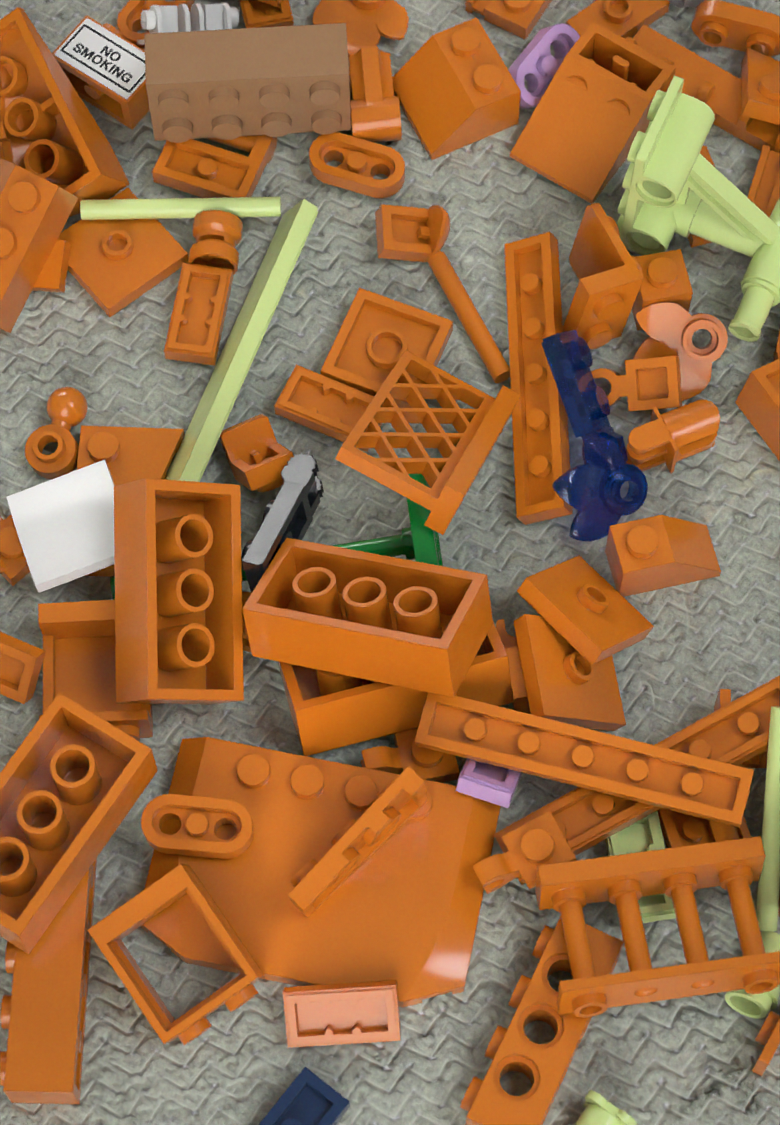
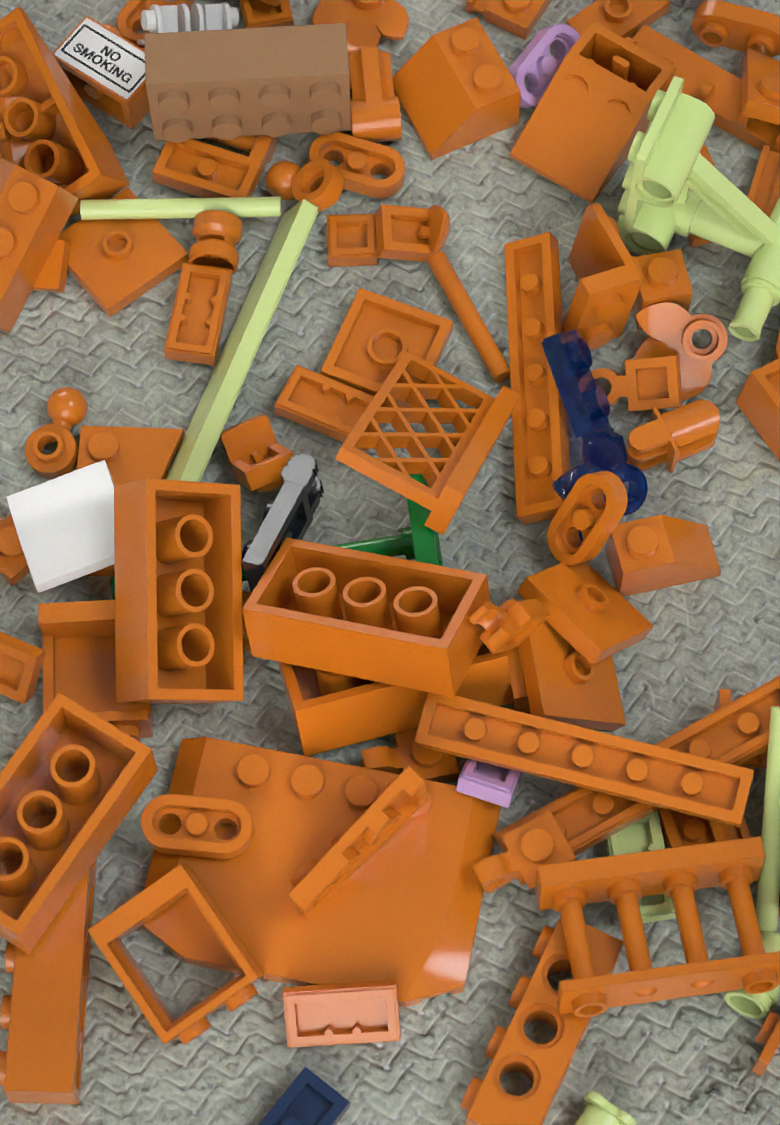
none -> orange plate [266,158,344,212]
none -> orange tile [327,214,378,267]
none -> orange plate [468,598,551,654]
none -> orange plate [547,471,628,565]

